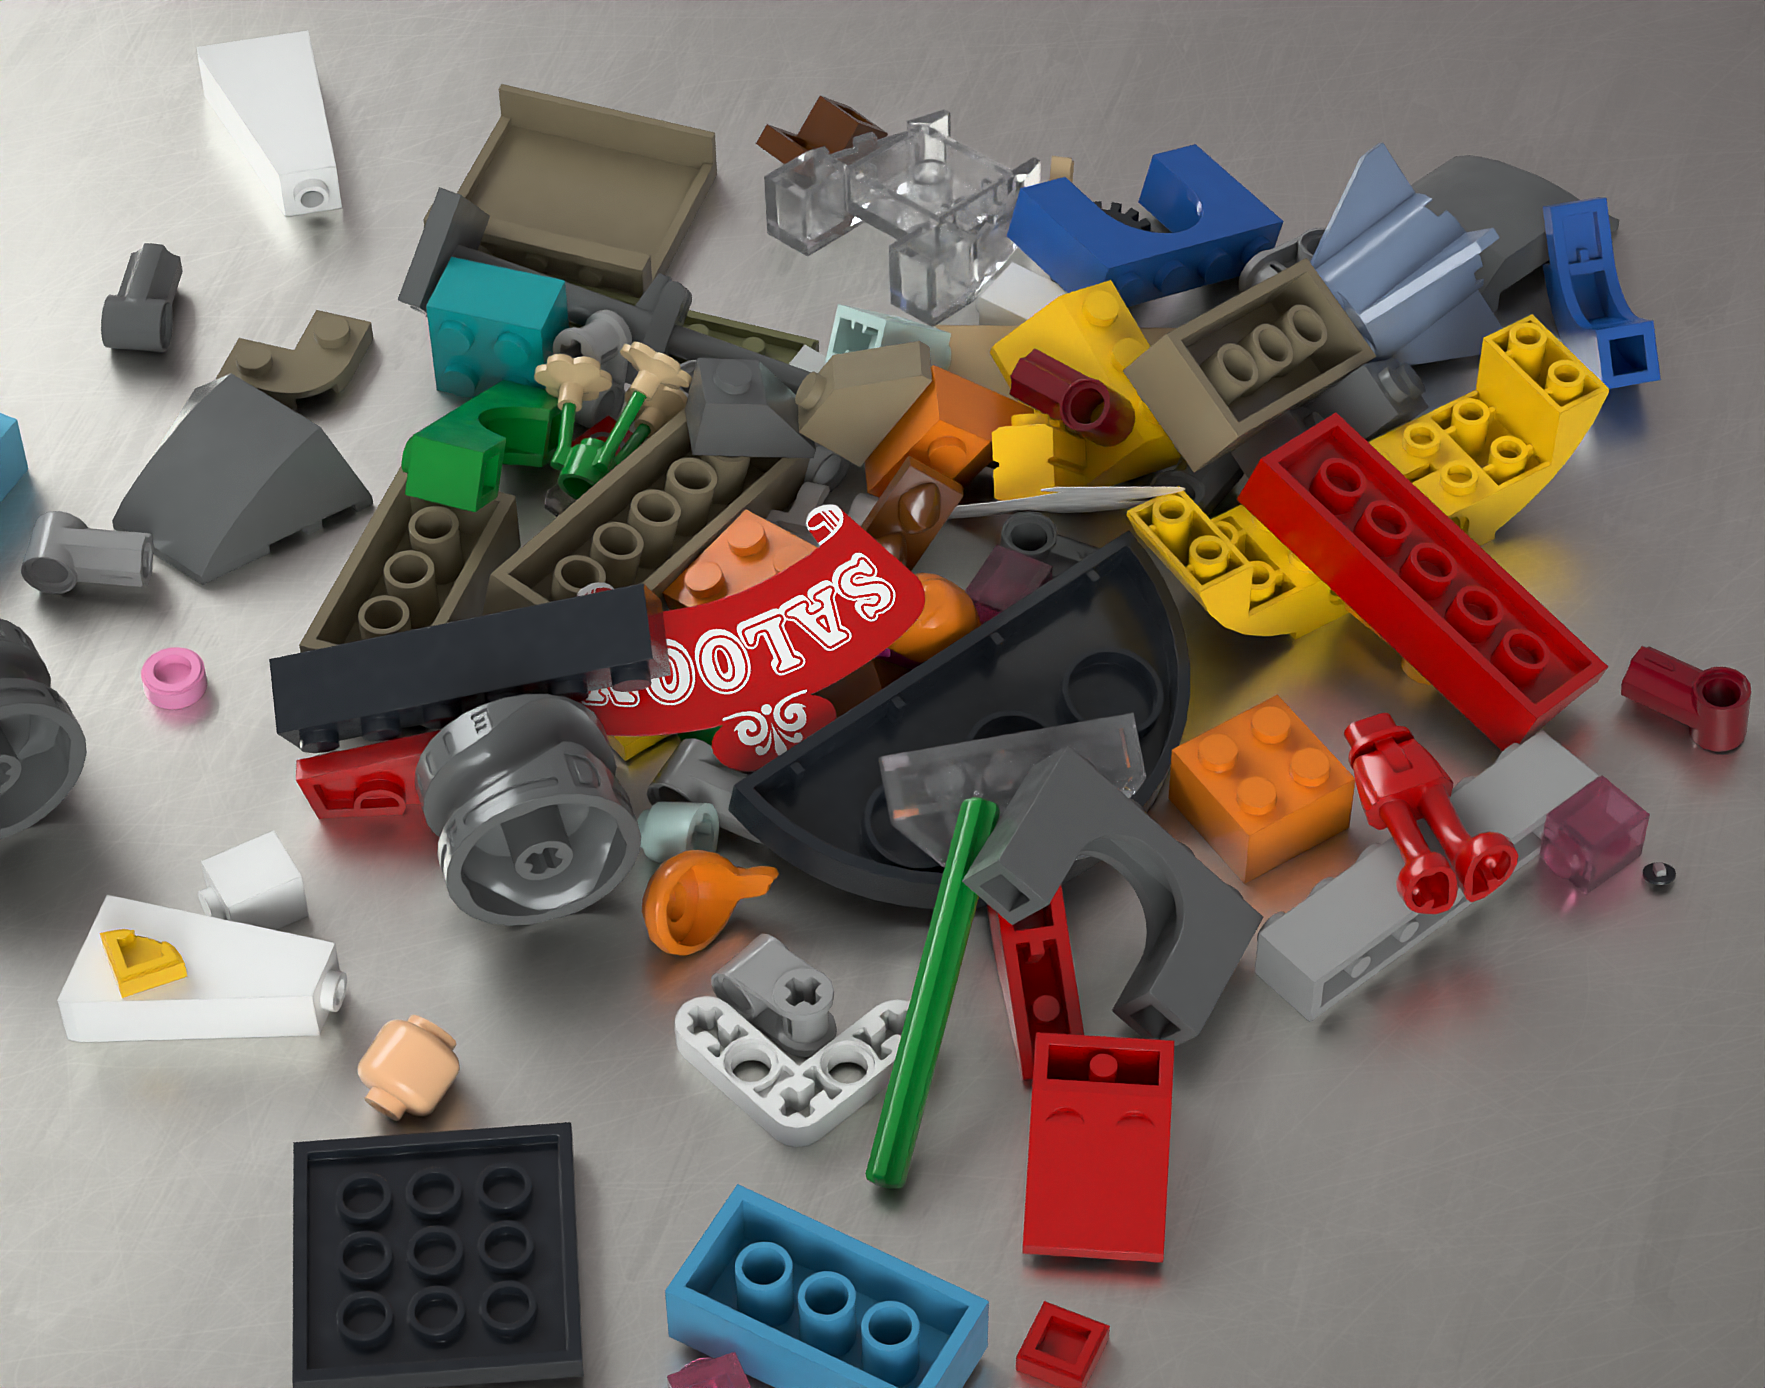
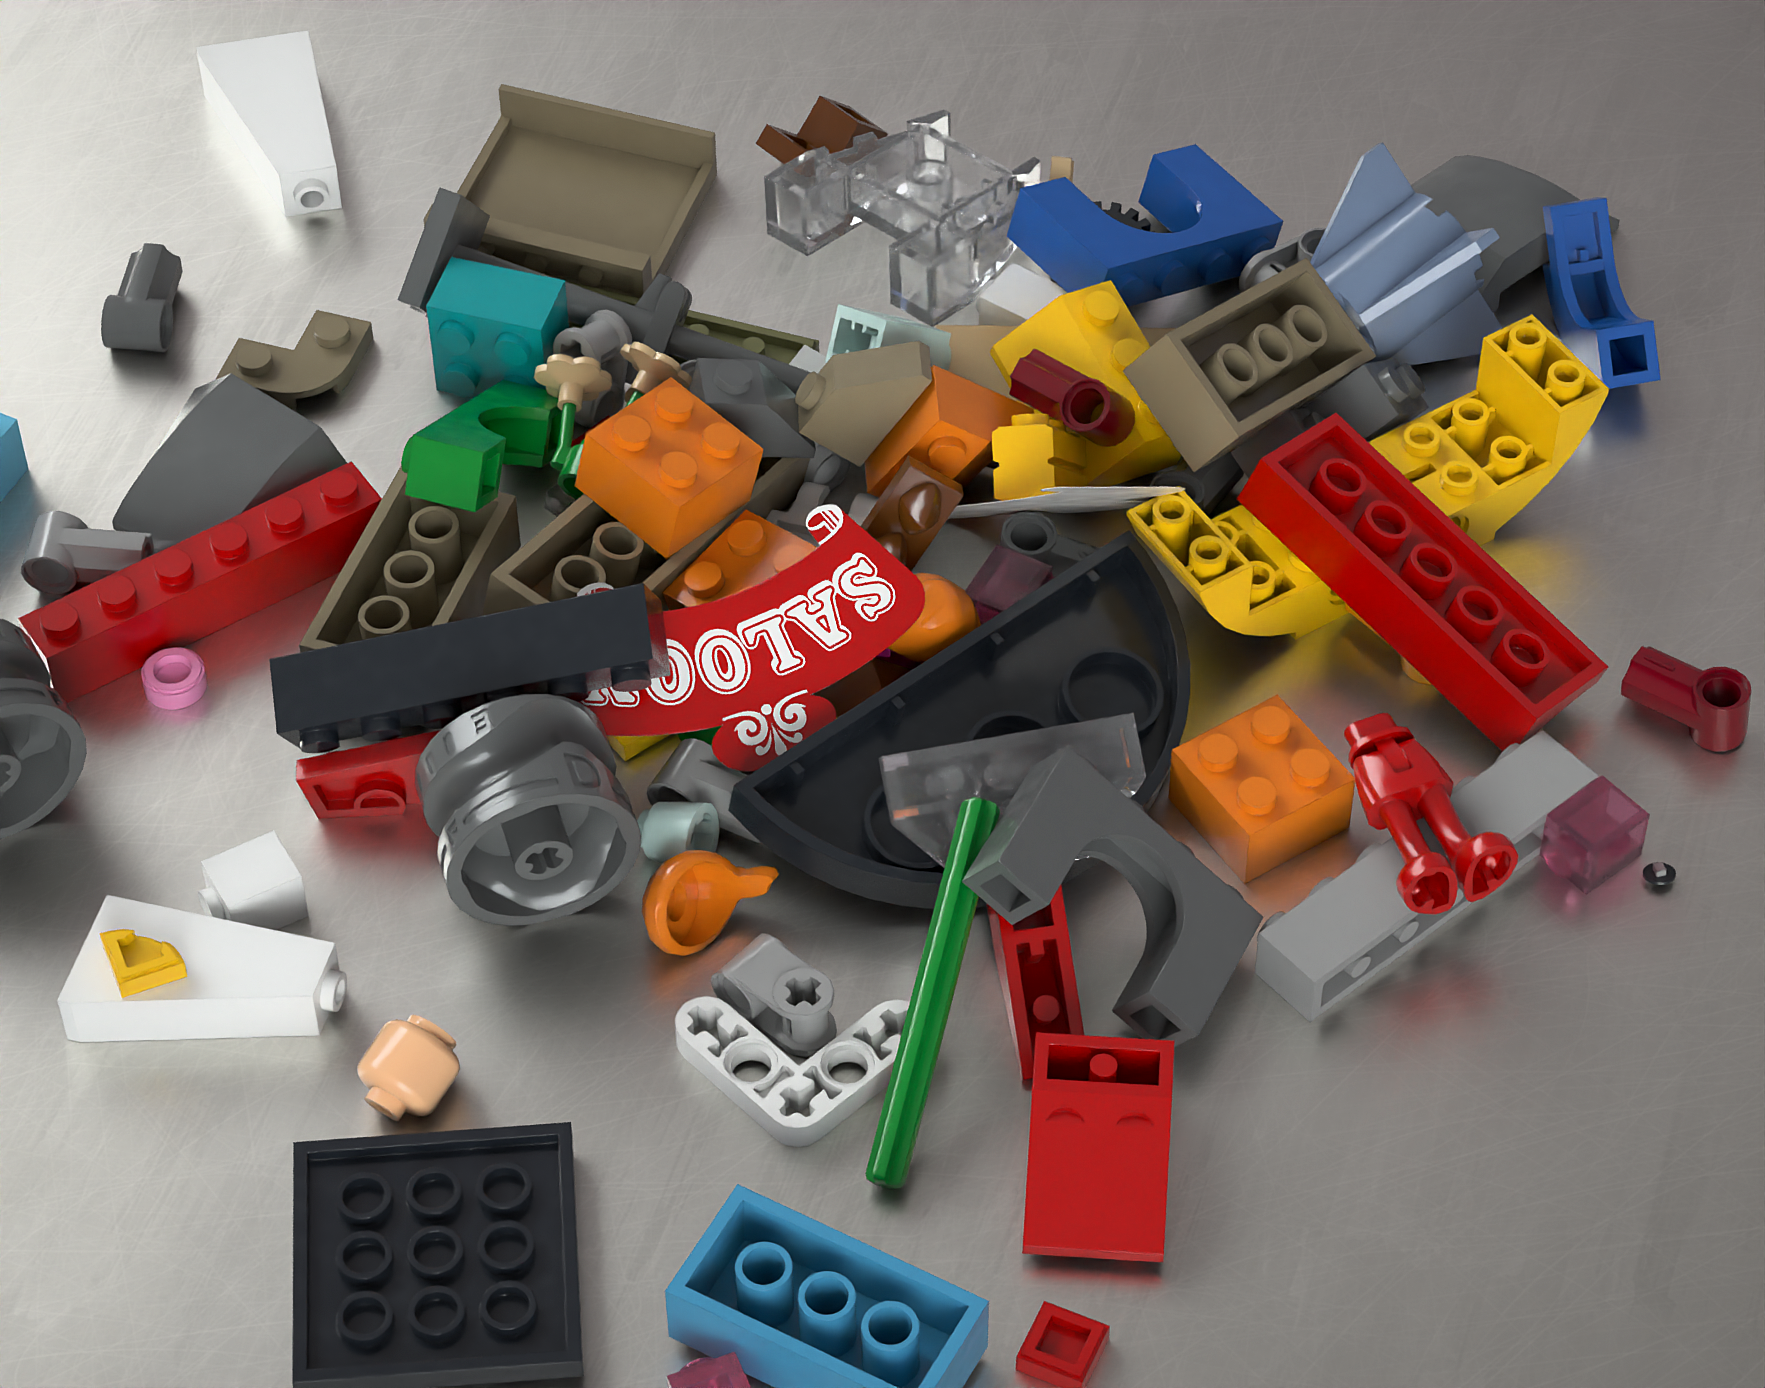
none -> red brick [18,461,382,703]
none -> orange brick [574,377,764,559]

